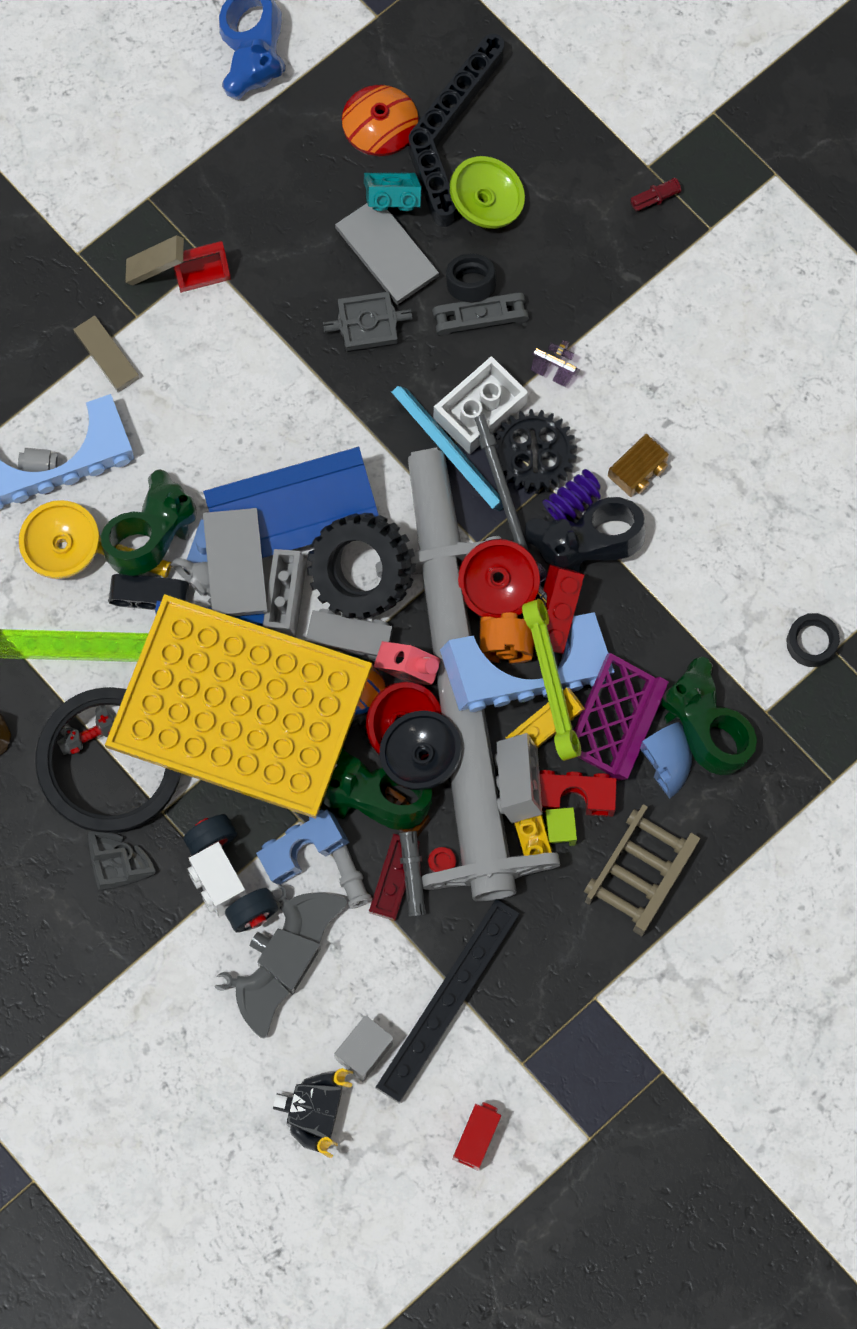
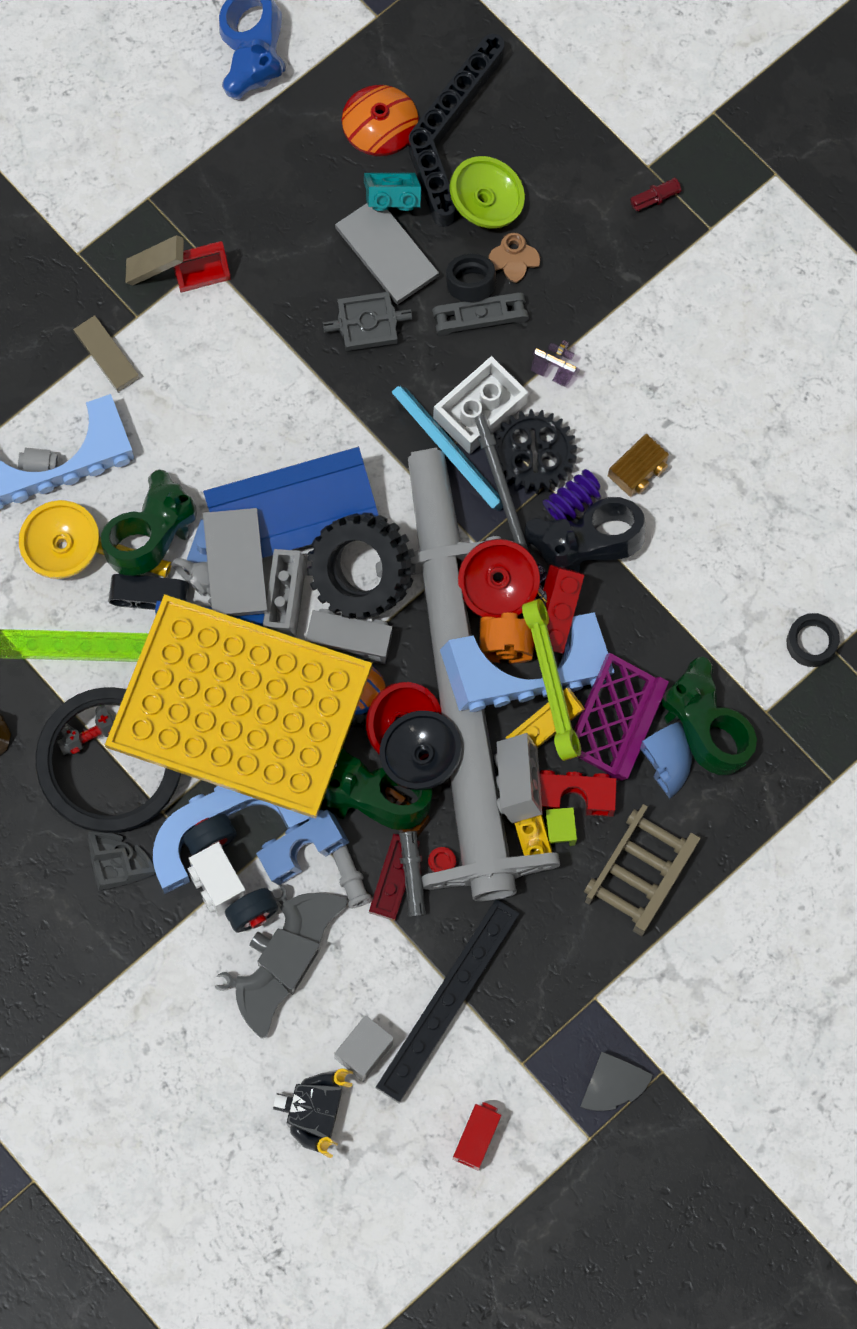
coral torso [374,641,440,685] -> none
none -> light blue arch [153,786,309,894]
none -> medium nougat plate [489,233,540,283]
none -> dark grey brick [580,1052,653,1111]

